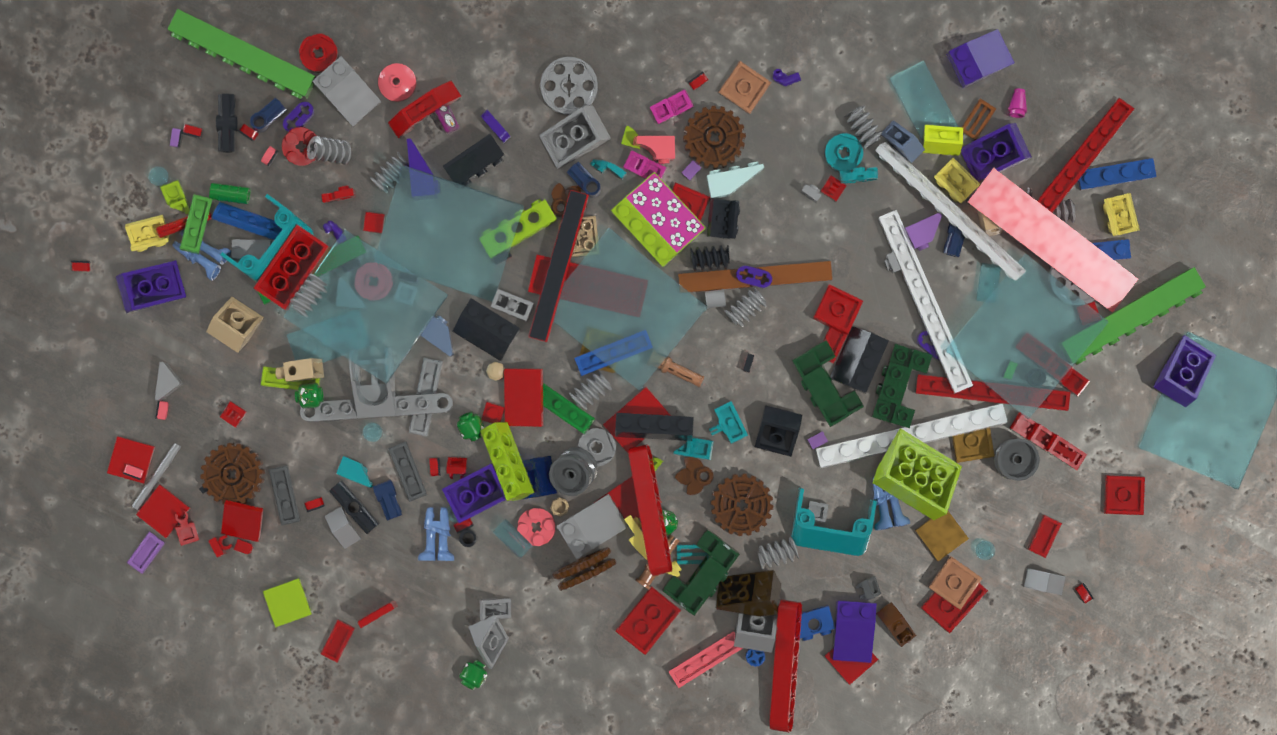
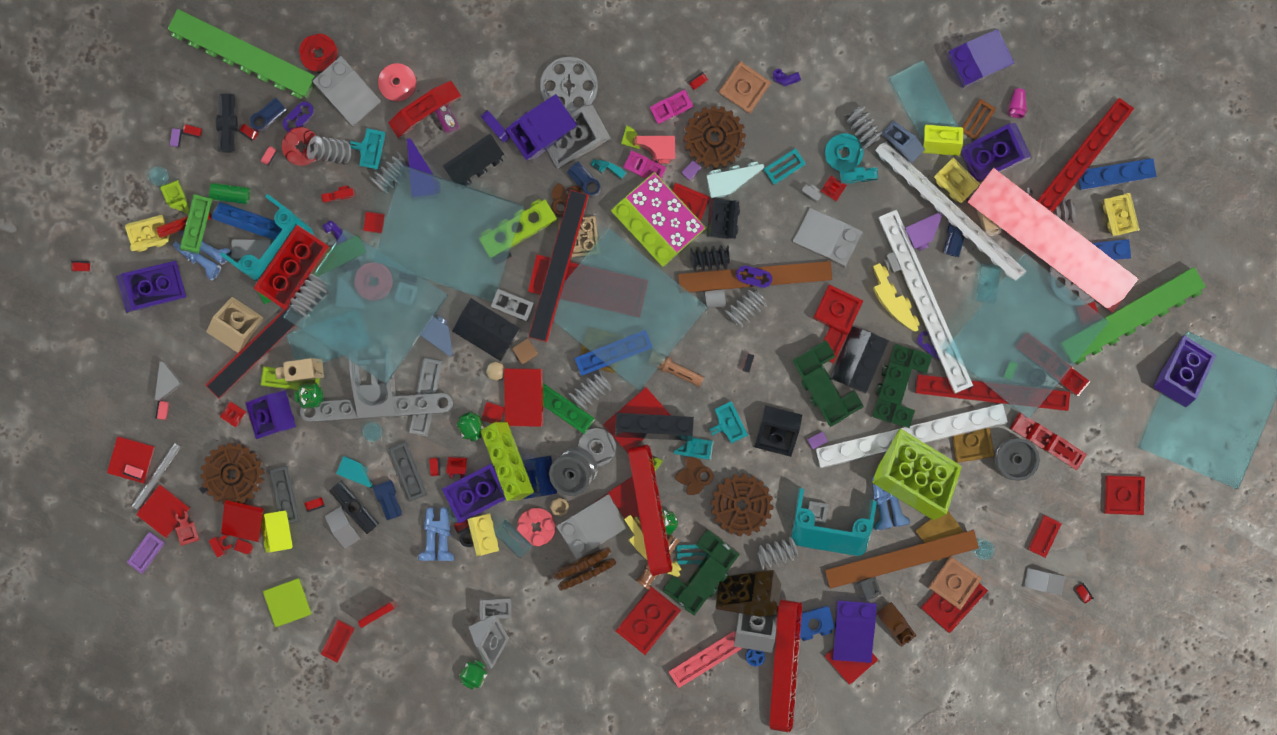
none -> black tile [206,288,330,399]
none -> dark purple slope [246,390,296,439]
none -> neon yellow panel [261,511,293,553]
none -> teal plate [350,128,386,170]
none -> light yellow bracket [468,513,499,556]
none -> dark purple slope [506,94,578,161]
none -> medium nougat tile [512,338,539,365]
none -> teal tile [763,148,806,185]
none -> light grey slope [793,208,862,268]
none -> dark orange tile [825,529,979,589]
none -> light yellow slope [871,263,920,332]

